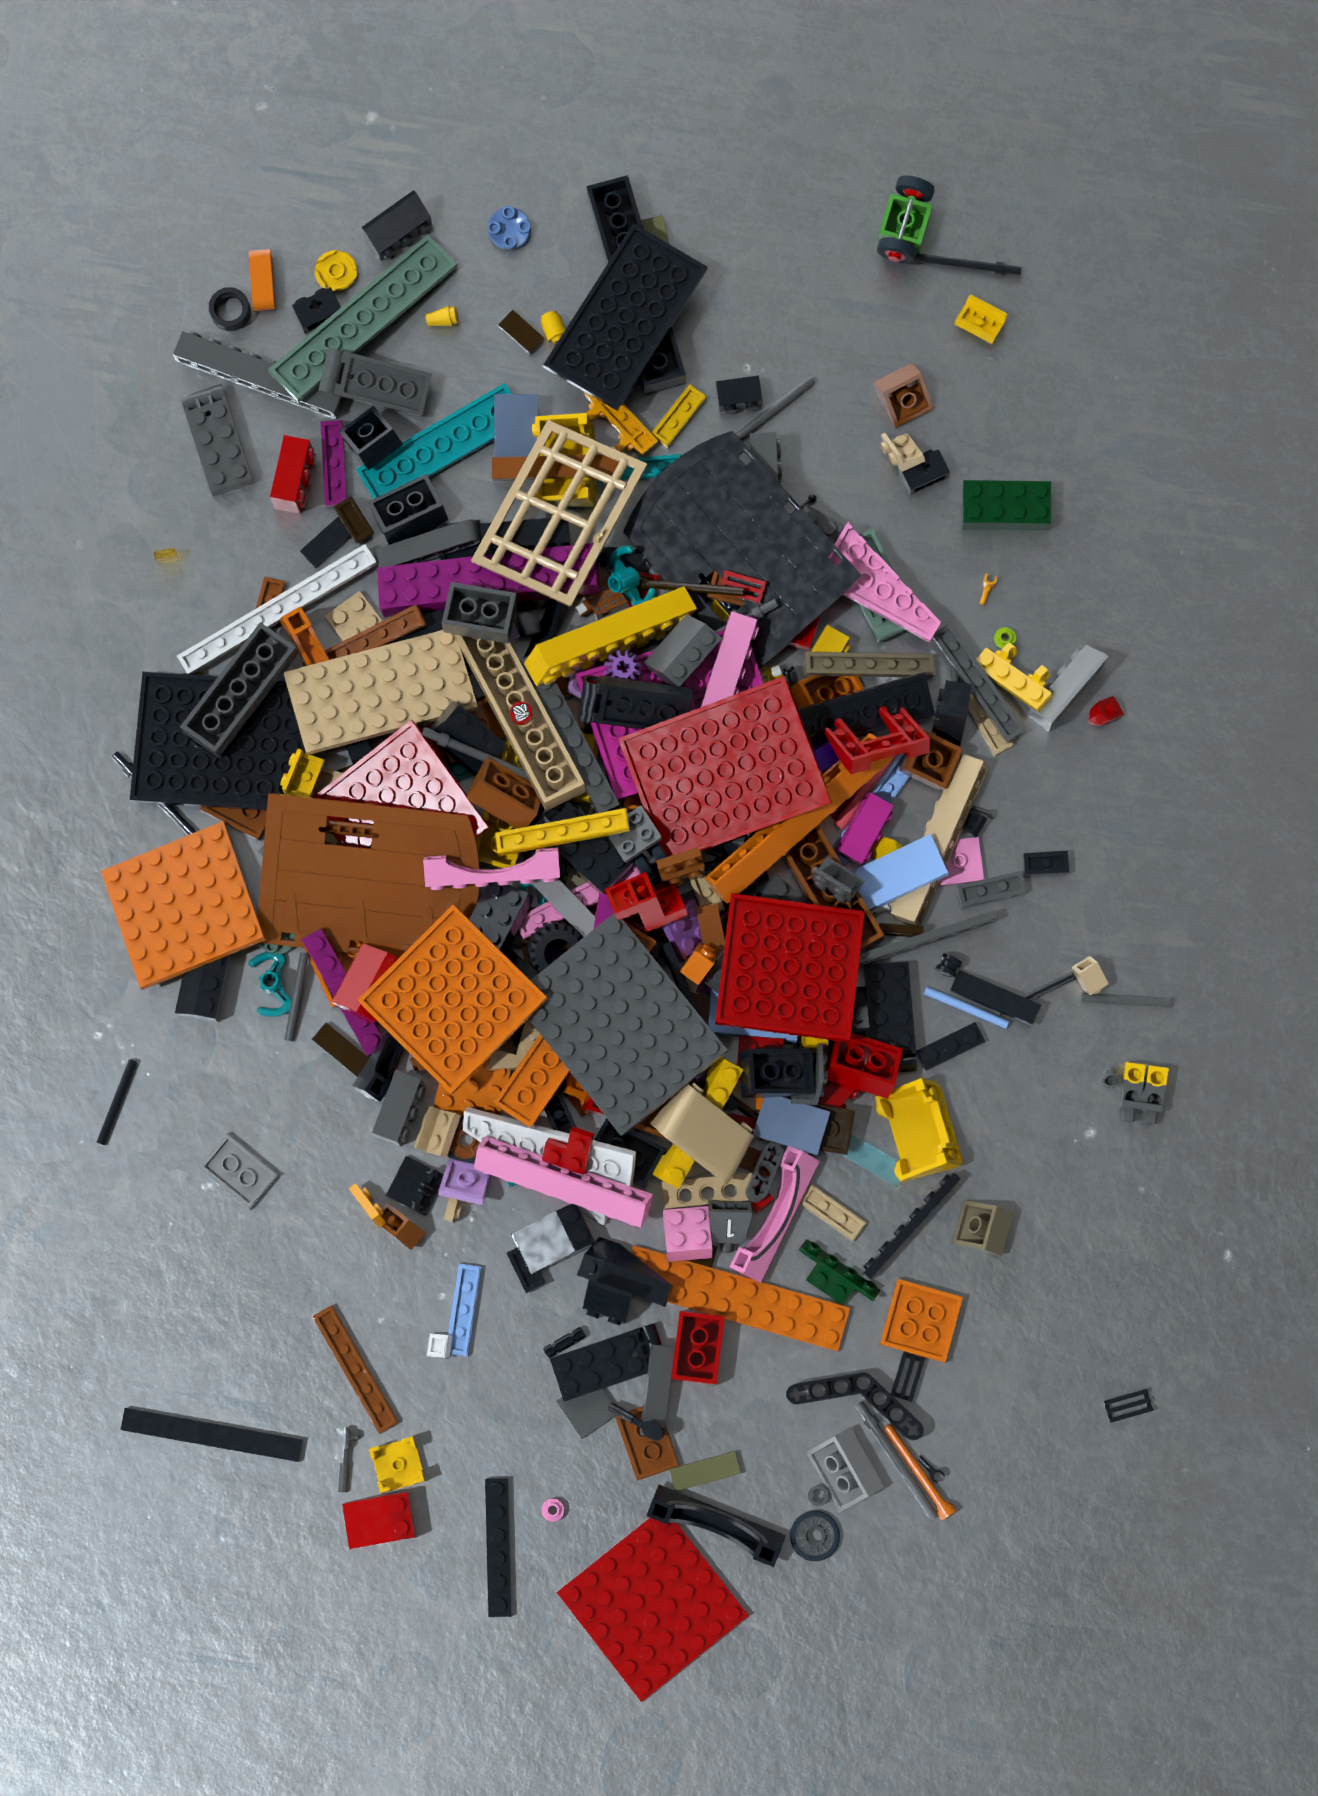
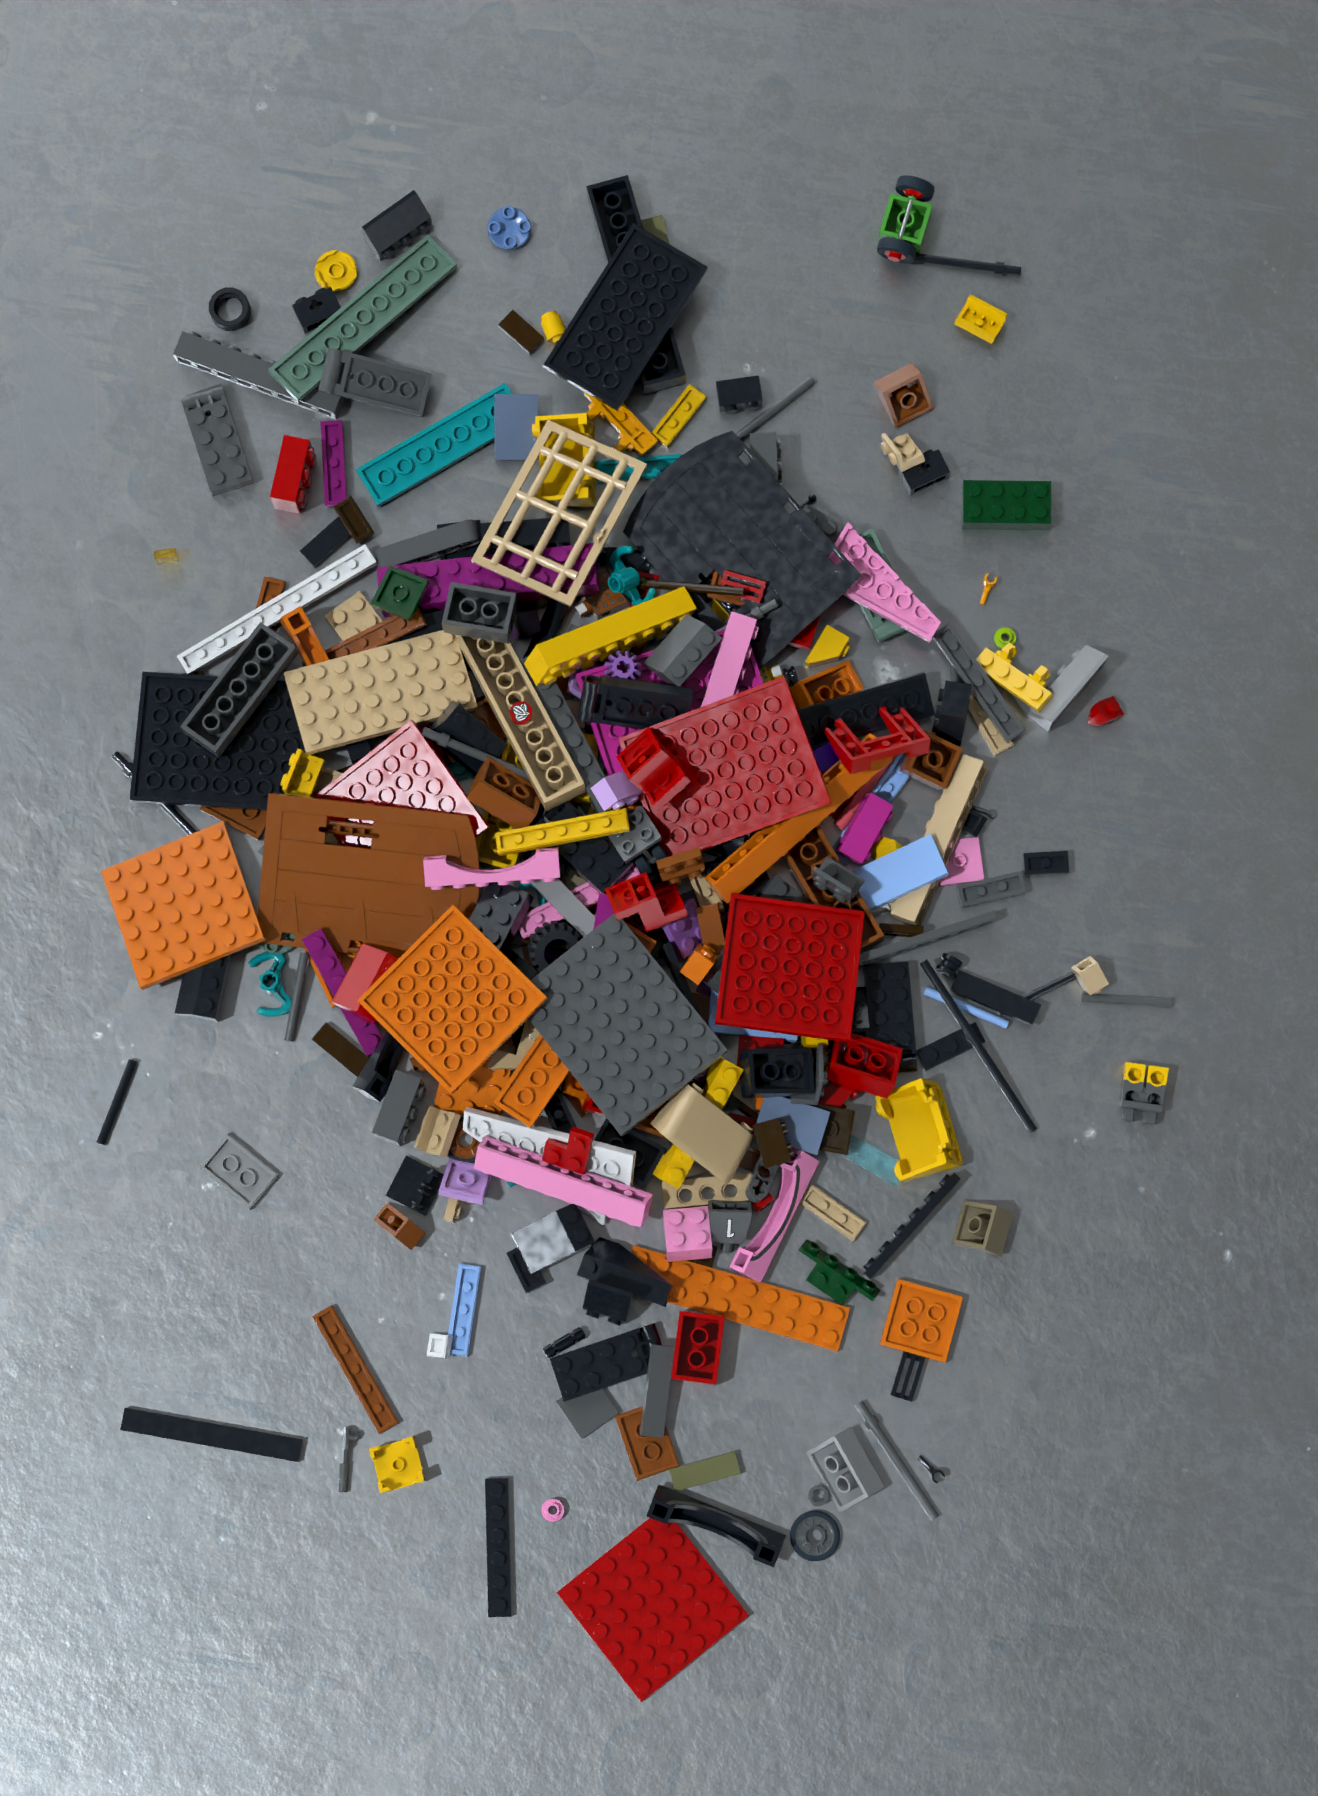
orange beam [249,249,276,312] -> none
black brick [339,405,403,471] -> none
red slope [342,1492,417,1549] -> none
light orange plate [349,1183,386,1228] -> none
black slope [368,474,449,545] -> none
yellow cone [426,305,459,327] -> none
dark orange tile [492,454,623,481] -> none
black piece [608,1402,666,1441] -> none
black beam [786,1372,924,1441] -> none
dark tan plate [803,652,935,678] -> none
orange piece [884,1424,957,1521] -> none
dark grey hinge [1101,1067,1120,1087] -> none
black tile [1103,1389,1154,1423] -> none
none -> dark green plate [370,565,430,622]
none -> lavender brick [590,770,642,811]
none -> red bracket [616,727,690,811]
none -> dark brown brick [753,1118,794,1169]
none -> black piece [920,959,1037,1133]

